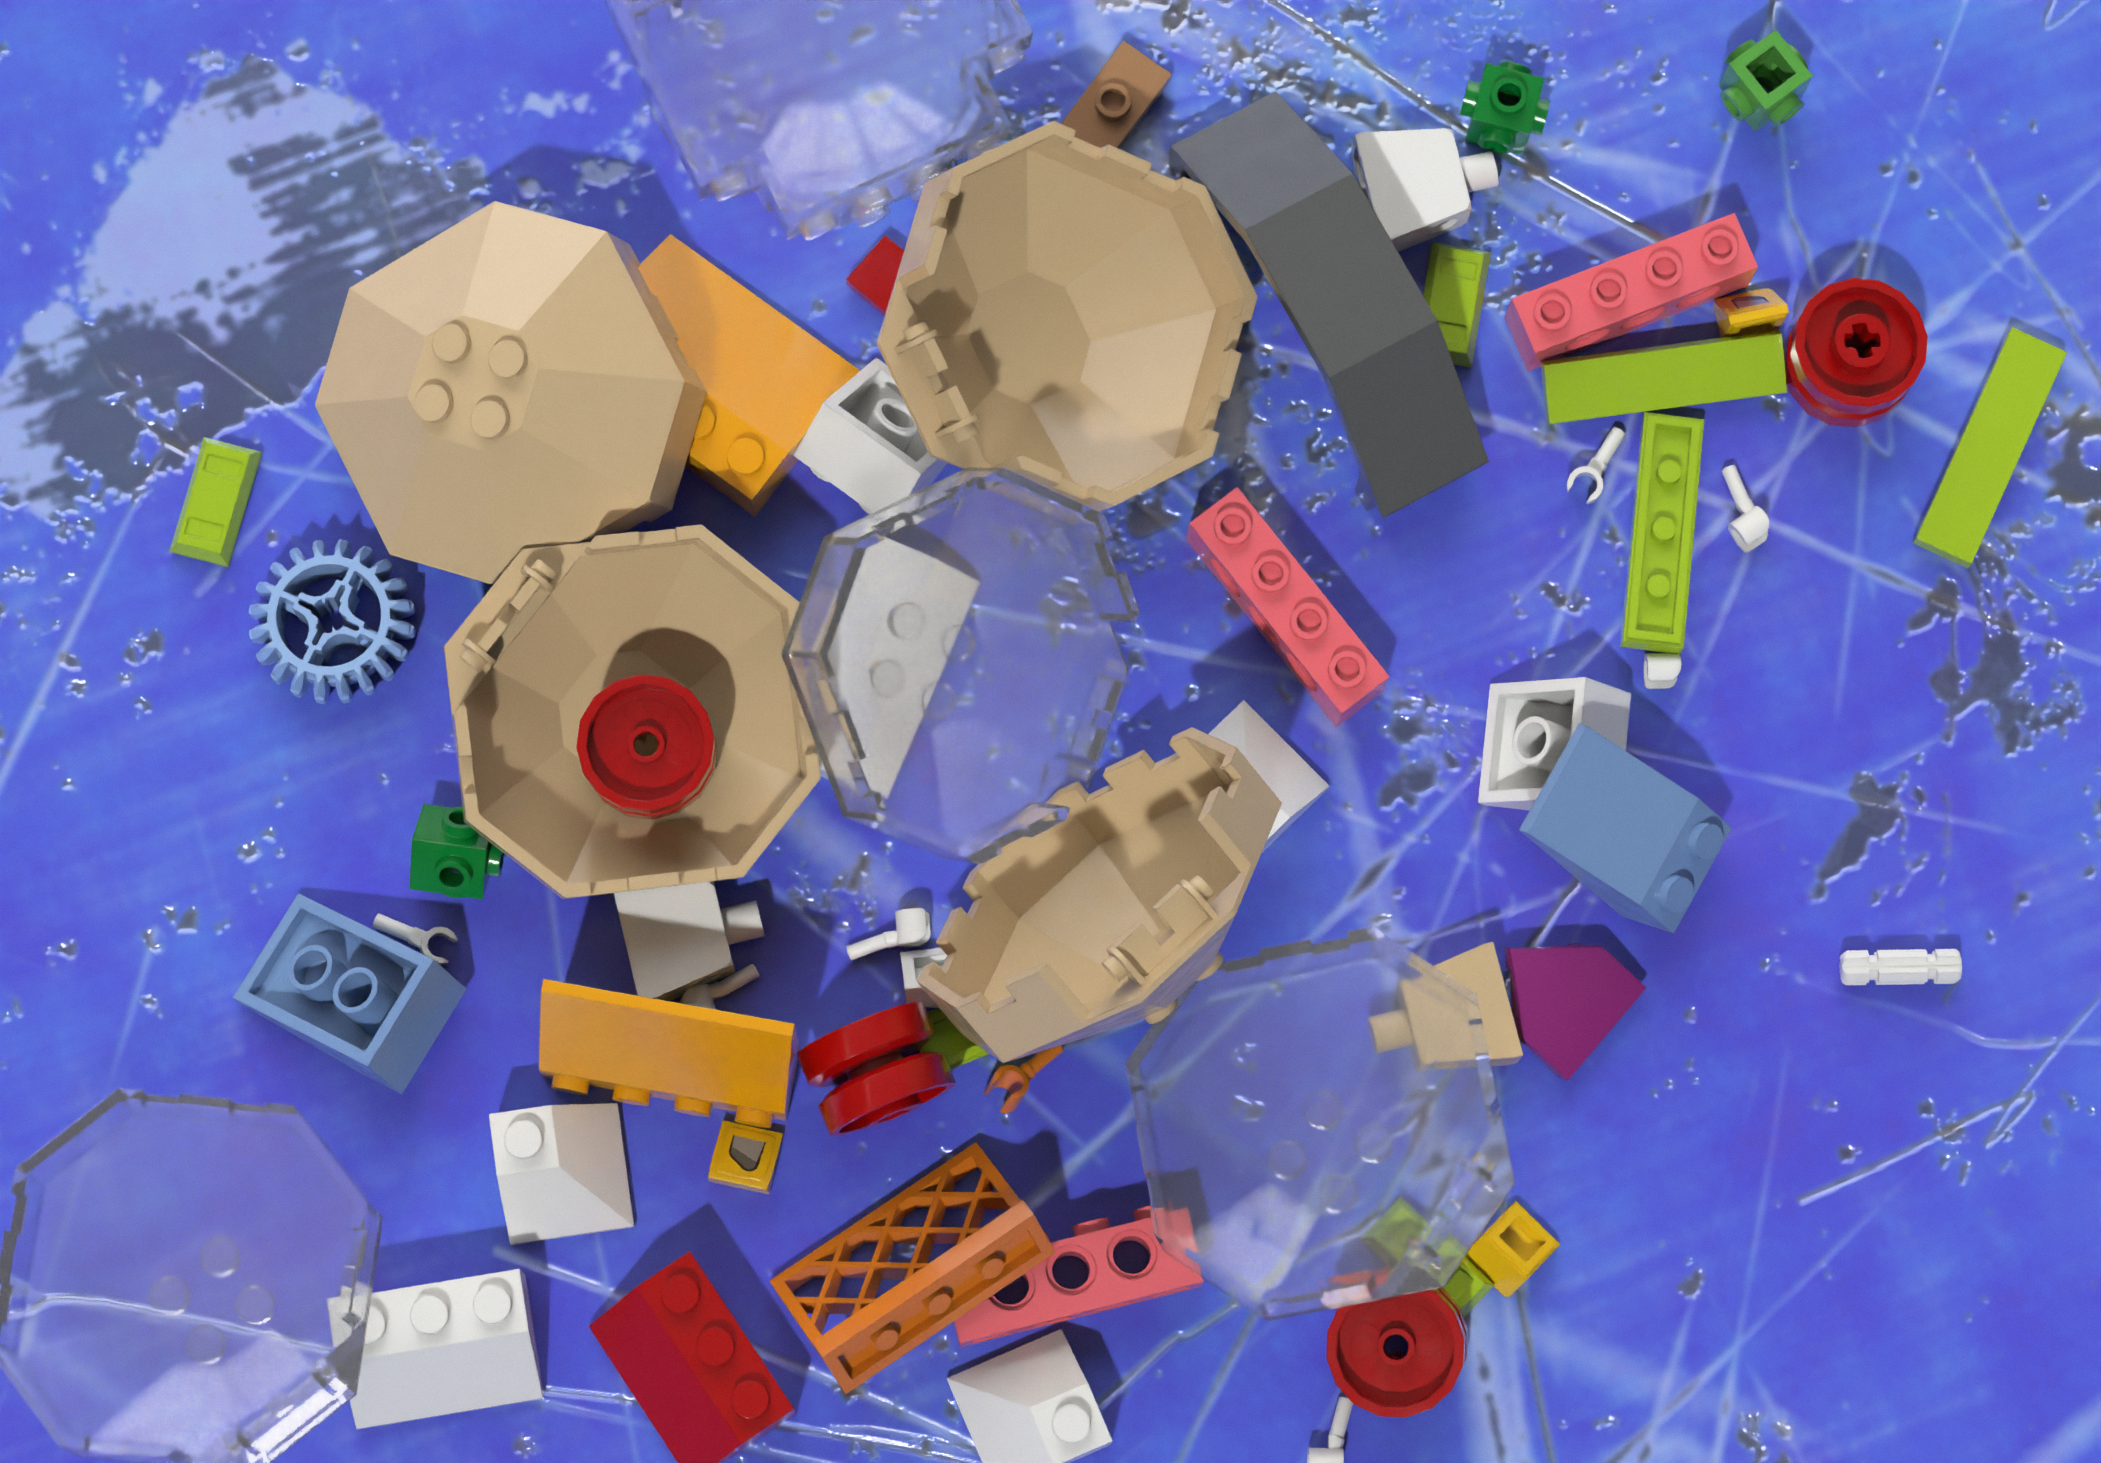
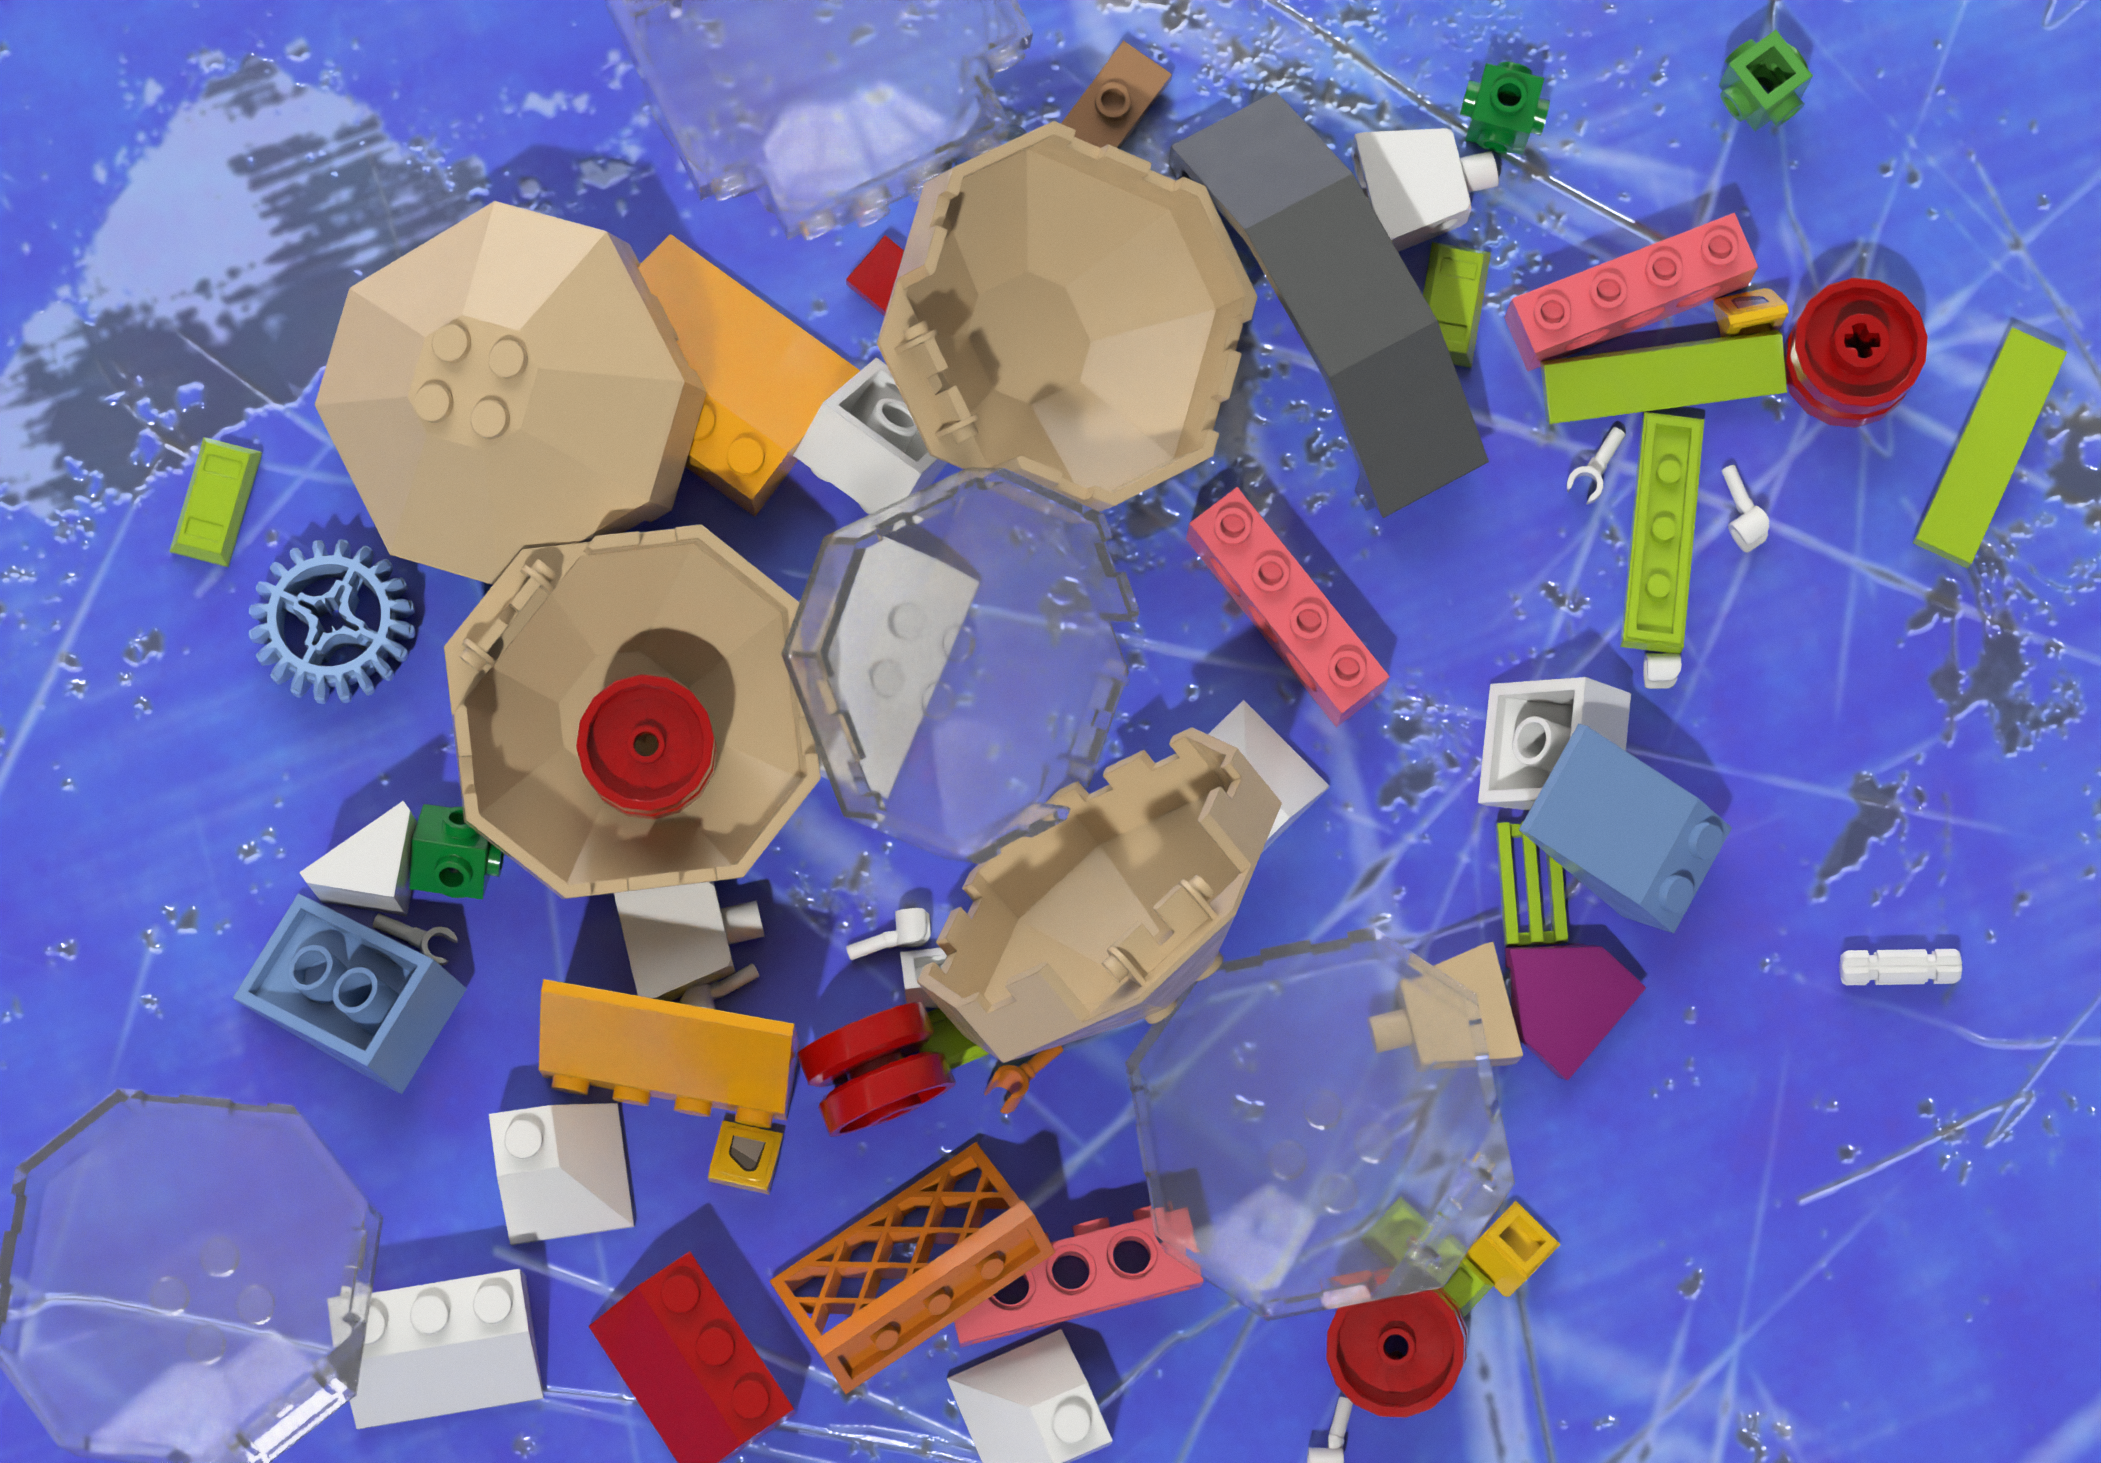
none -> white slope [299,801,417,916]
none -> lime tile [1495,821,1568,947]

